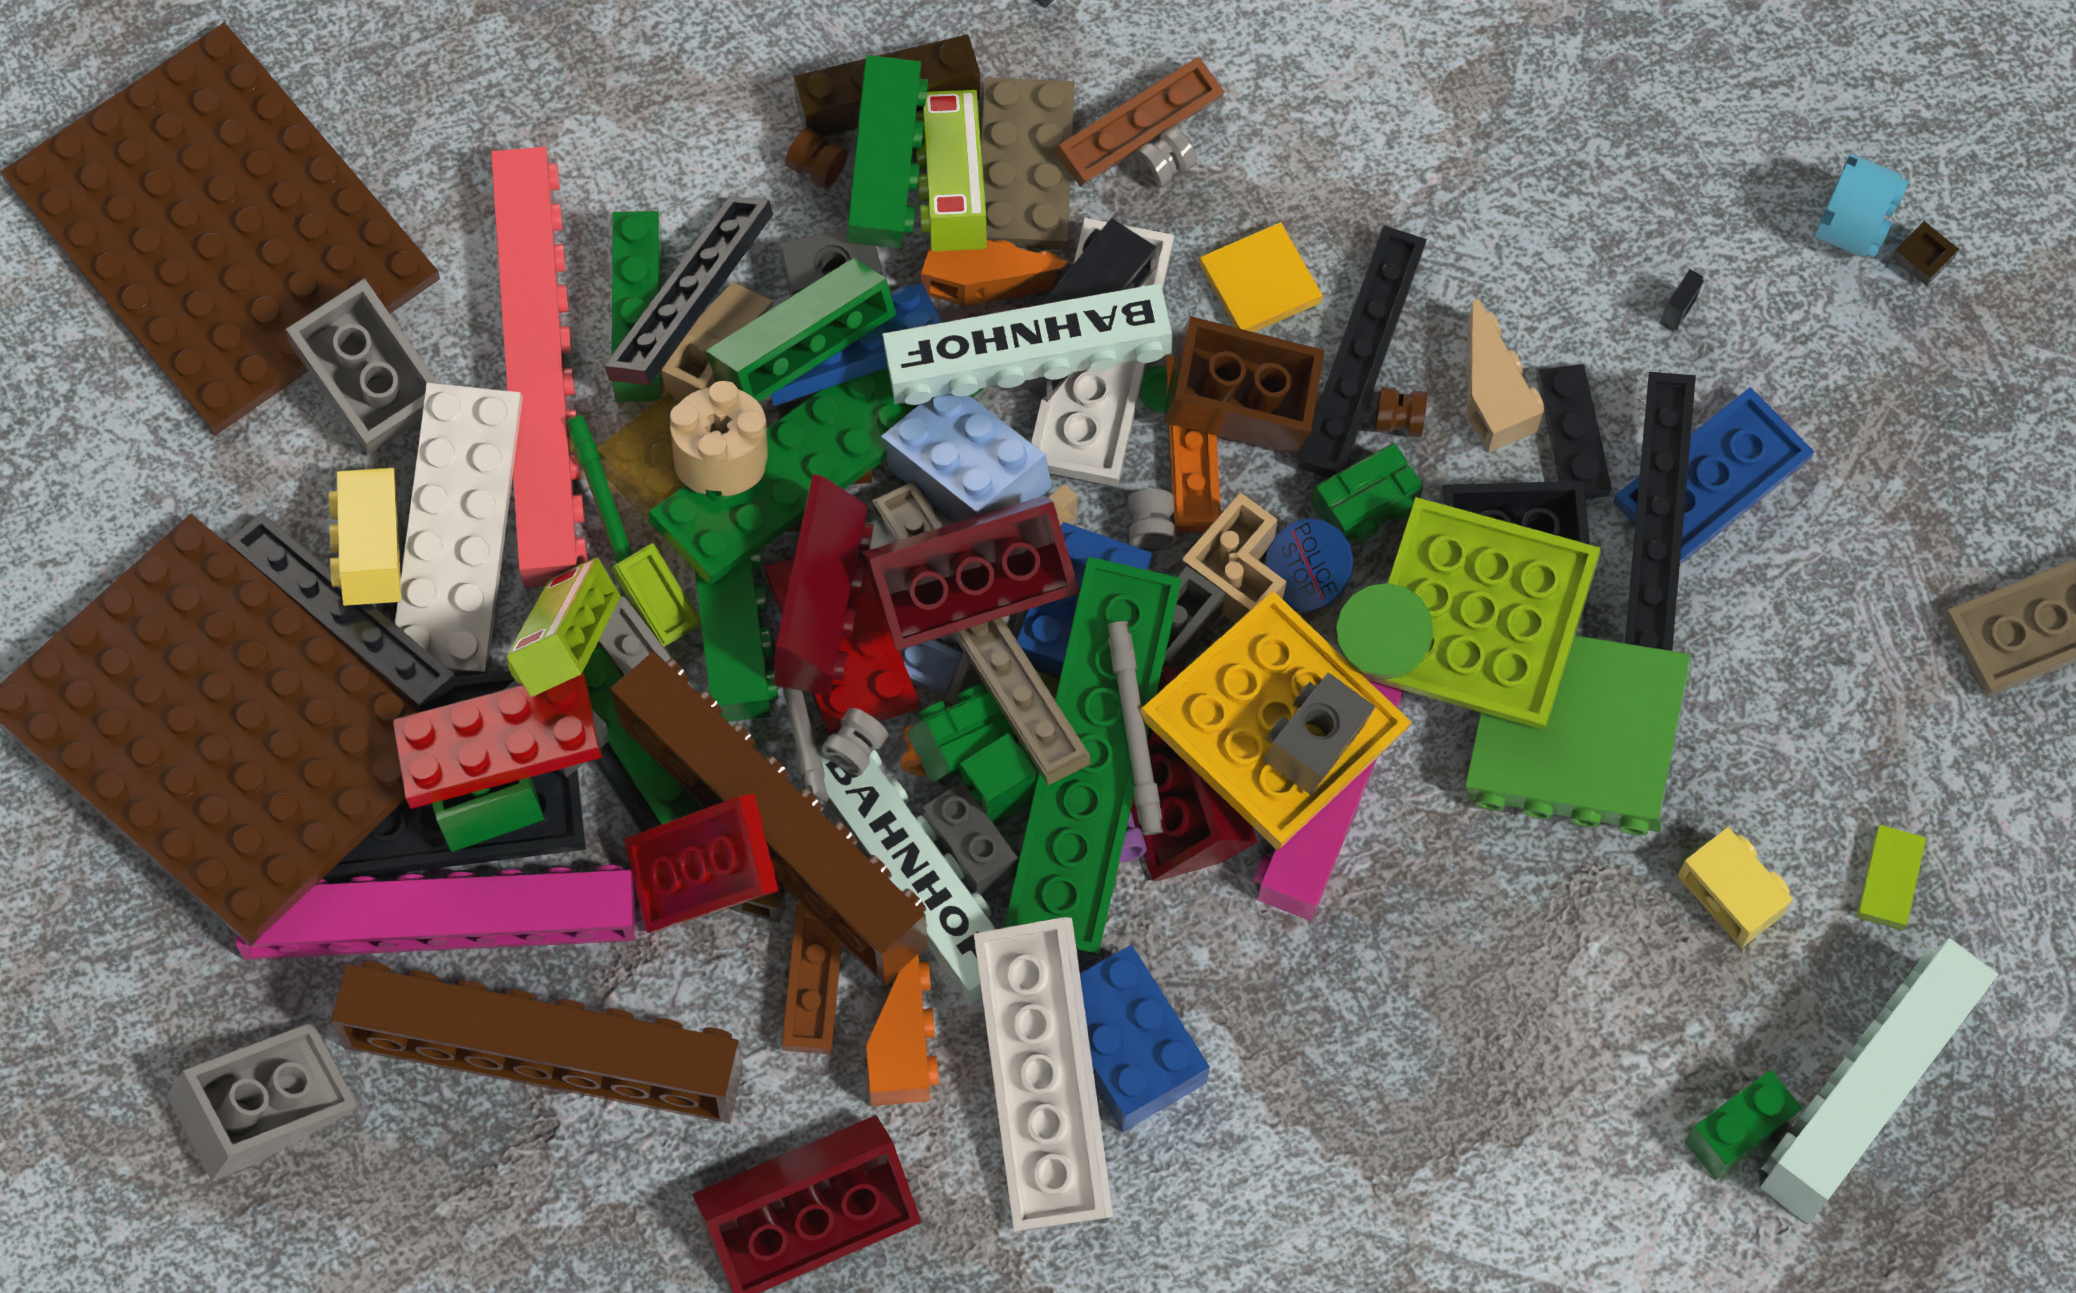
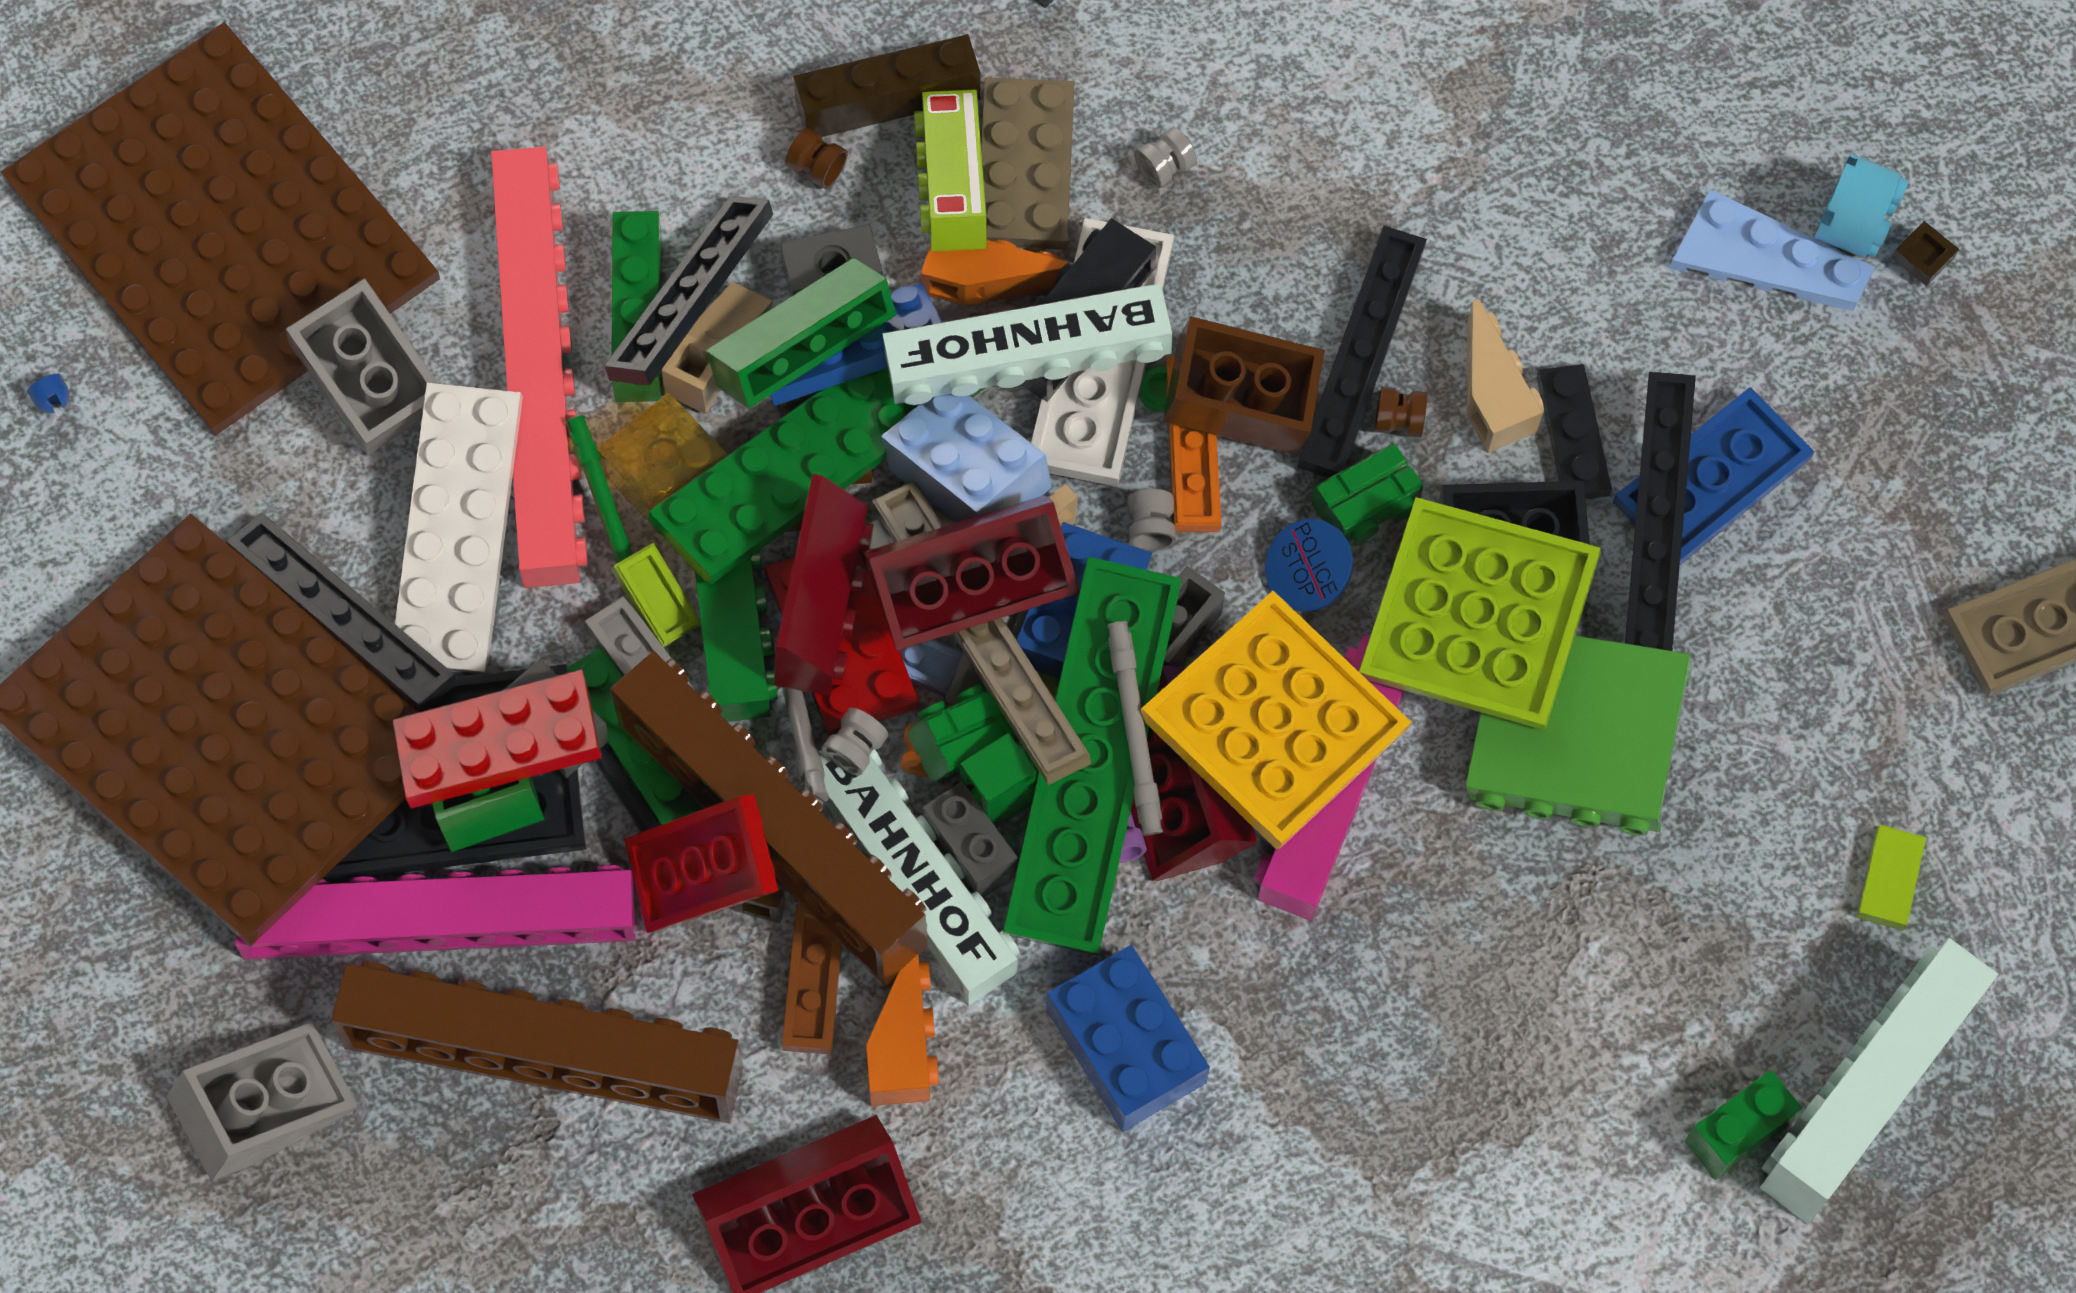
light yellow brick [329,468,402,606] -> none
lime brick [506,557,621,697] -> none
tan brick [670,381,768,496] -> none
green brick [846,55,928,249] -> none
white plate [974,917,1113,1231] -> none
dark orange plate [1055,56,1225,187] -> none
tan brick [1180,492,1286,624] -> none
yellow tile [1199,222,1323,332] -> none
dark grey brick [1263,672,1375,795] -> none
bright green tile [1336,583,1434,680] -> none
black tile [1660,269,1704,332] -> none
light yellow brick [1677,827,1793,948] -> none
none -> blue hinge [27,374,70,414]
none -> light blue wing [1669,189,1875,311]

